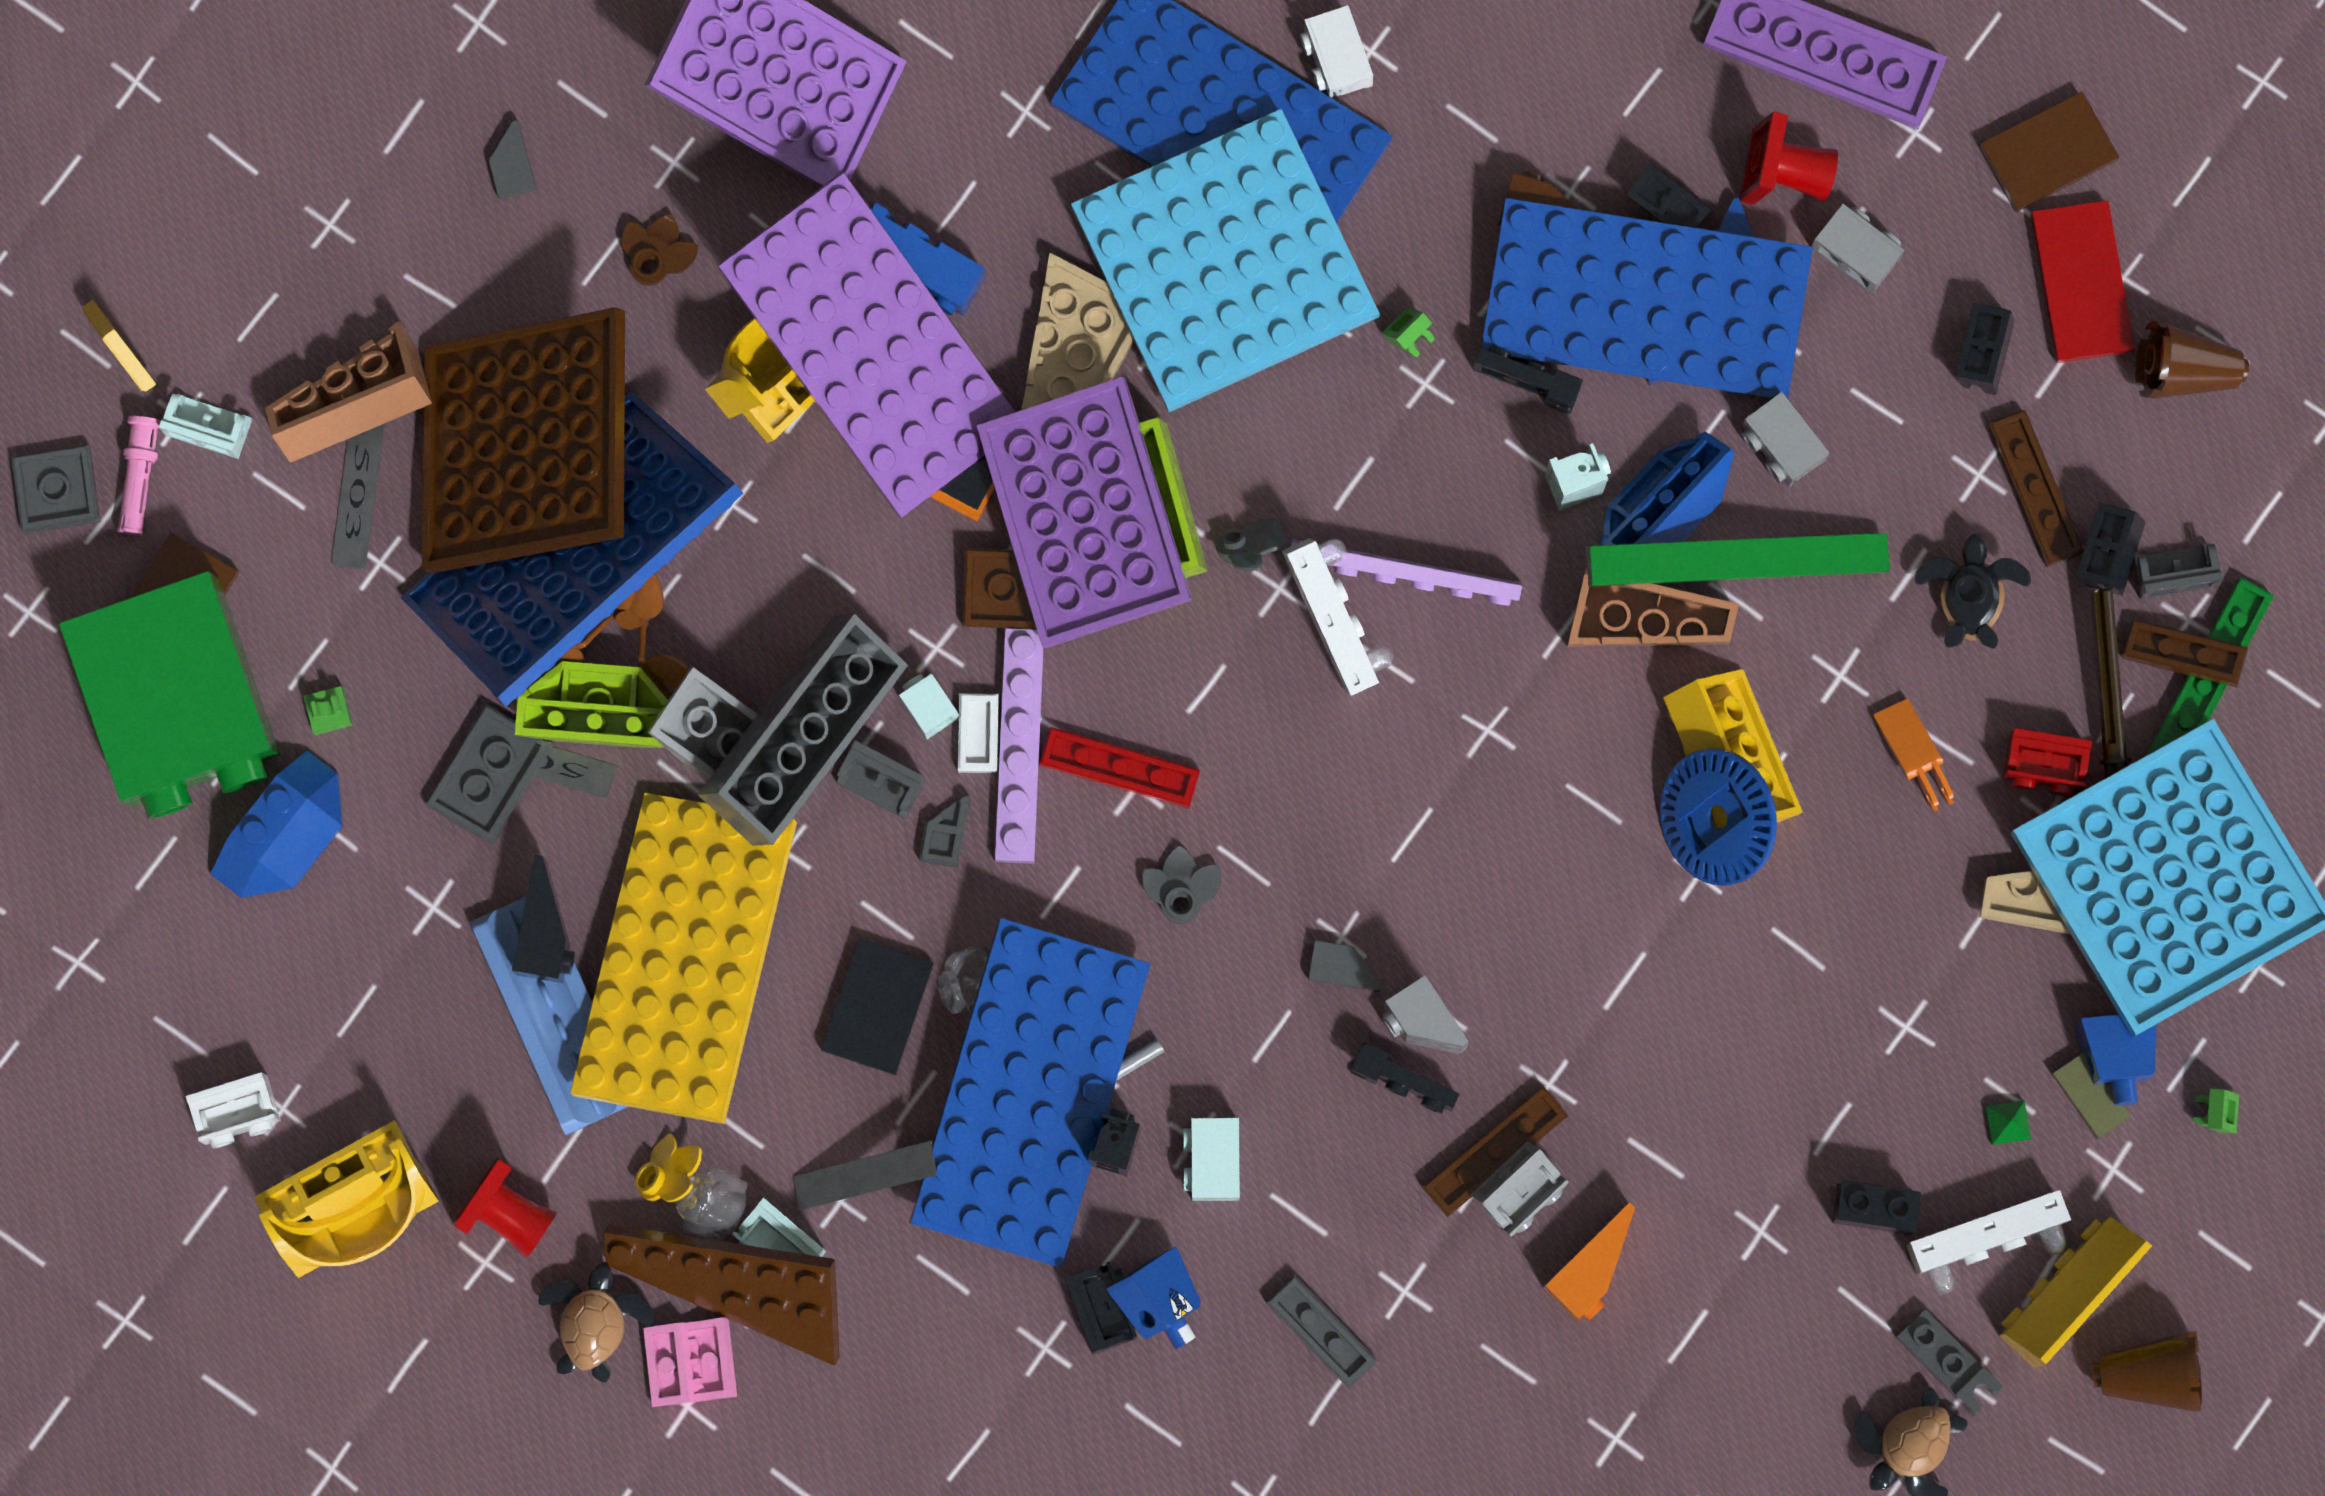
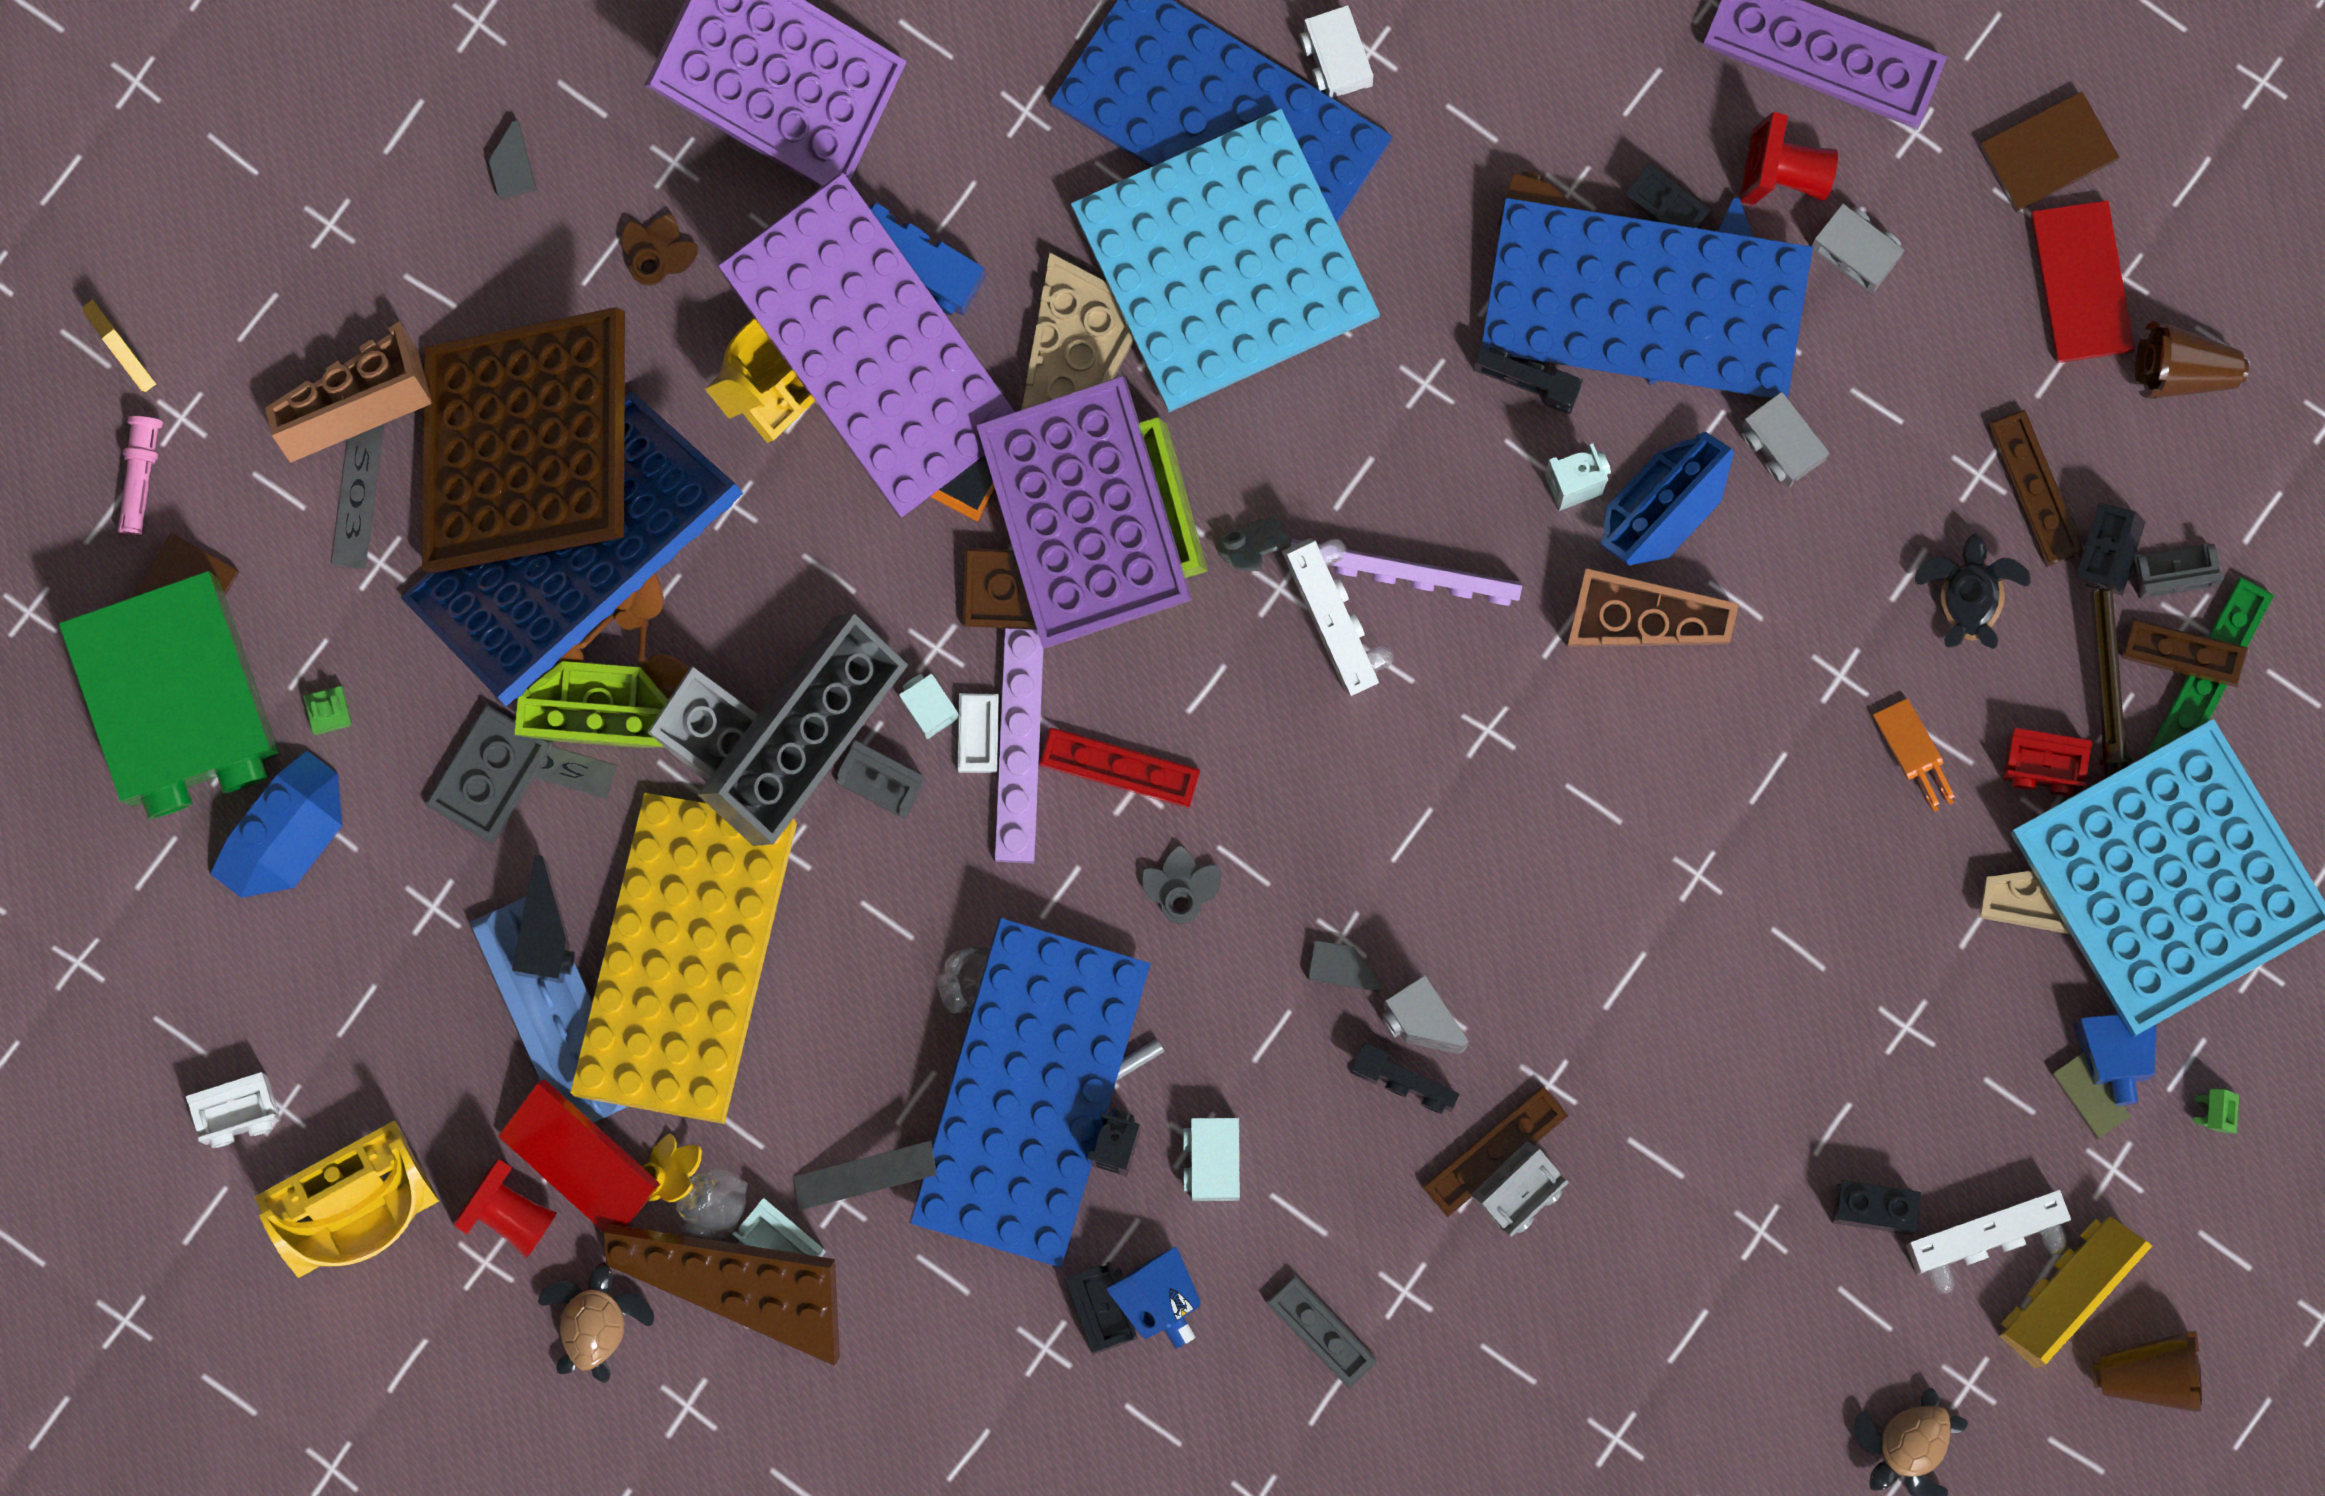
dark grey tile [11,445,101,535] -> none
light aqua hinge [159,394,253,459] -> none
bright pink slope [643,1317,737,1407] -> none
black tile [821,939,934,1076] -> none
dark grey tile [919,795,970,868] -> none
bright green tile [1381,307,1434,357] -> none
orange slope [1543,1202,1635,1322] -> none
green tile [1586,533,1890,587] -> none
blue piece [1660,748,1777,886] -> none
yellow slope [1663,669,1803,829] -> none
dark grey plate [1896,1309,2003,1417] -> none
black hinge [1955,303,2015,395] -> none
green slope [1985,1100,2031,1145] -> none
none -> red tile [498,1079,661,1232]

